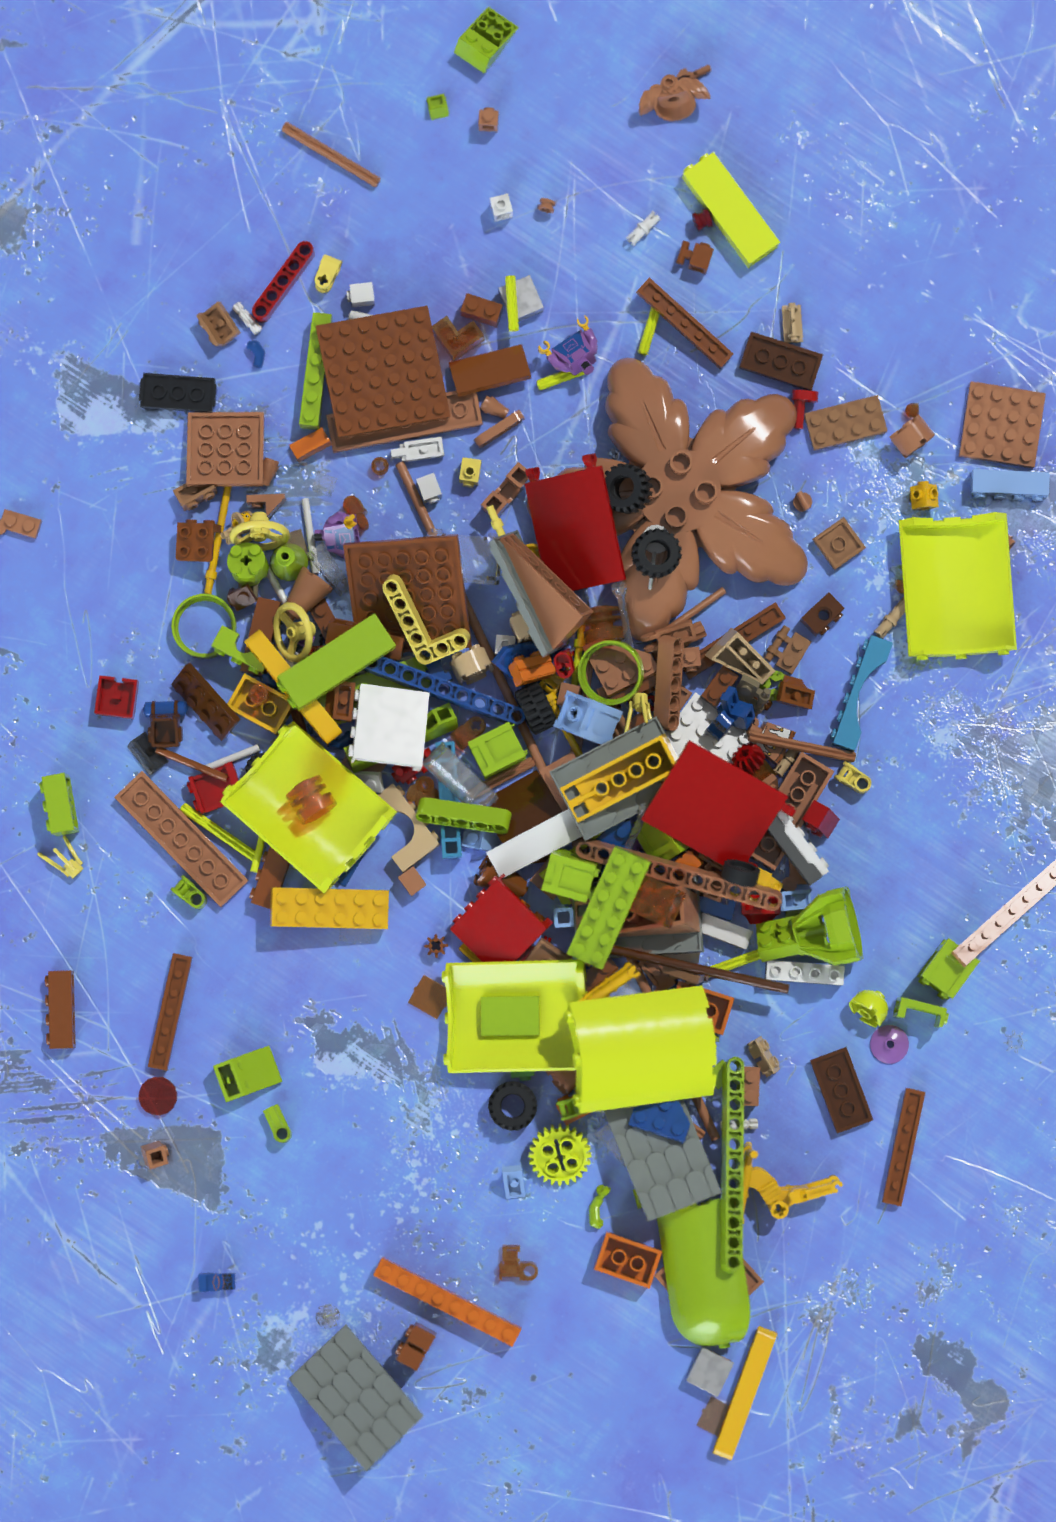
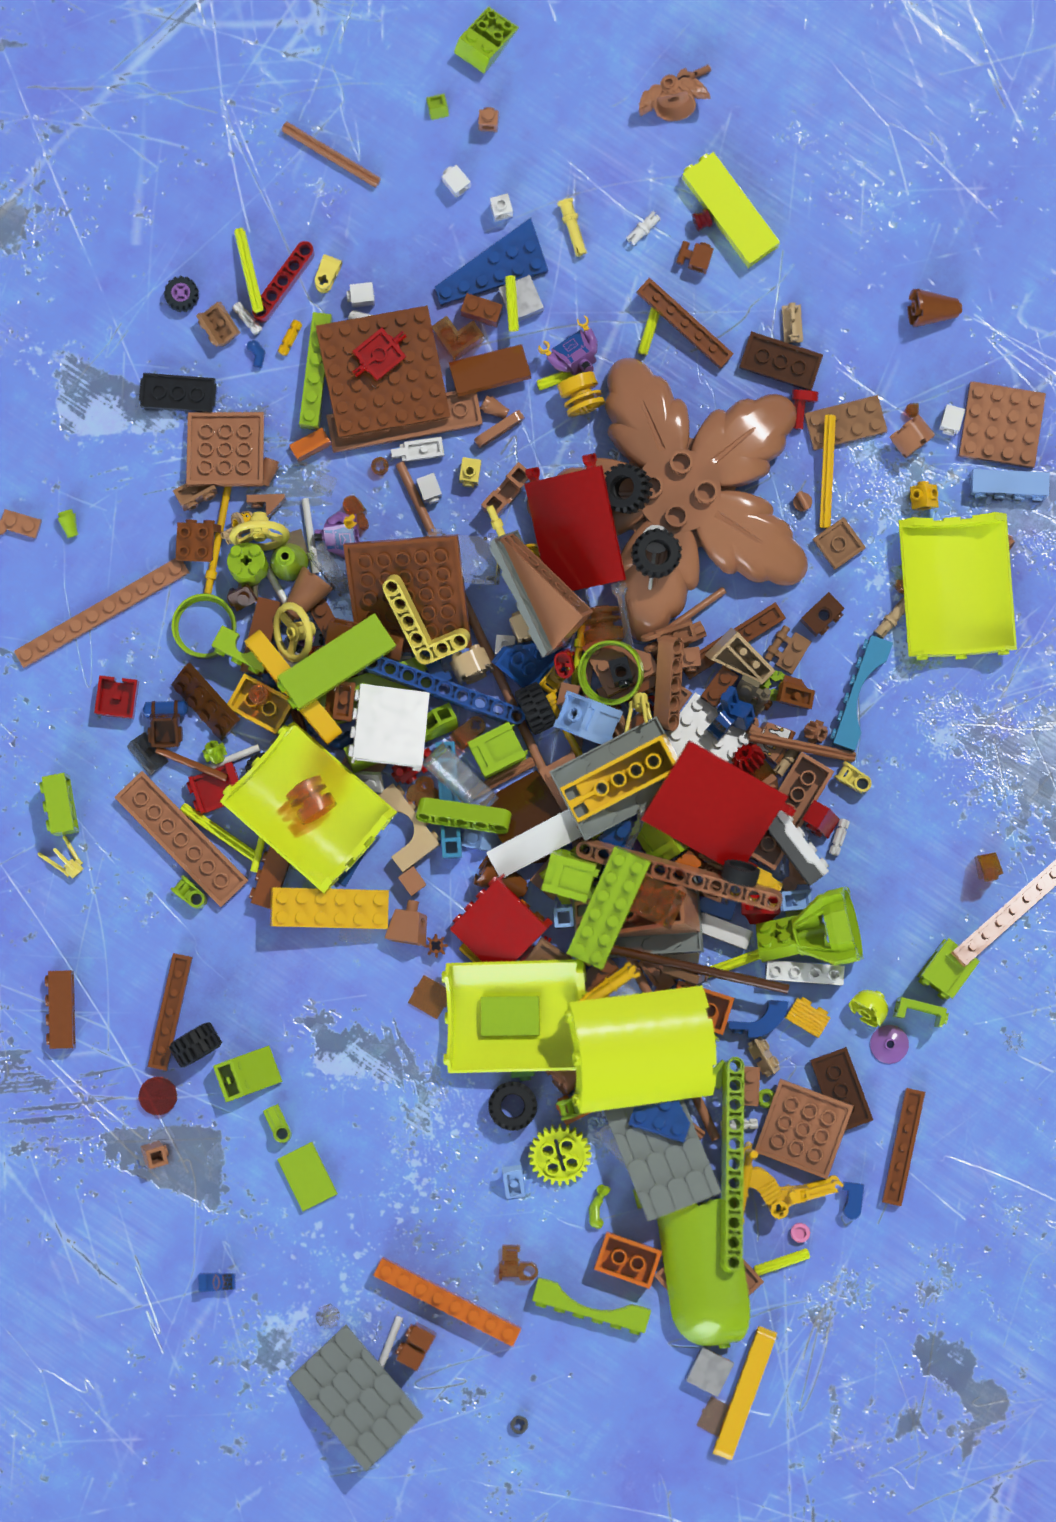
orange brick [508,651,556,687] -> none
nougat bush [538,198,556,213] -> none
none -> nougat plate [14,558,190,668]
none -> lime cone [57,509,78,538]
none -> black wheel [164,276,199,312]
none -> black tyre [169,1022,222,1067]
none -> lime gear [202,740,227,764]
none -> neon yellow axle [234,228,264,313]
none -> lime tile [277,1142,338,1211]
none -> yellow axle [278,320,302,356]
none -> red plate [352,327,407,381]
none -> white bar [378,1315,403,1368]
none -> nougat torso [385,900,427,946]
none -> blue wing [435,217,548,306]
none -> white brick [442,165,471,198]
none -> dark grey bush [511,1416,528,1434]
none -> lime arch [532,1277,651,1335]
none -> light yellow pin [557,198,587,257]
none -> yellow wheel [557,371,605,417]
none -> black brick [608,656,634,688]
none -> blue arch [728,1000,789,1038]
none -> nougat plate [754,1079,854,1179]
none -> neon yellow axle [754,1248,810,1276]
none -> lime plate [759,1089,775,1108]
none -> yellow brick [784,997,830,1038]
none -> bright pink tile [790,1223,810,1243]
none -> nougat gear [804,720,828,744]
none -> yellow axle [819,414,836,528]
none -> white axle [829,818,850,856]
none -> blue leg [842,1181,864,1219]
none -> dark orange cone [907,289,962,327]
none -> white brick [939,404,965,436]
none -> clear orange slope [974,852,1003,882]

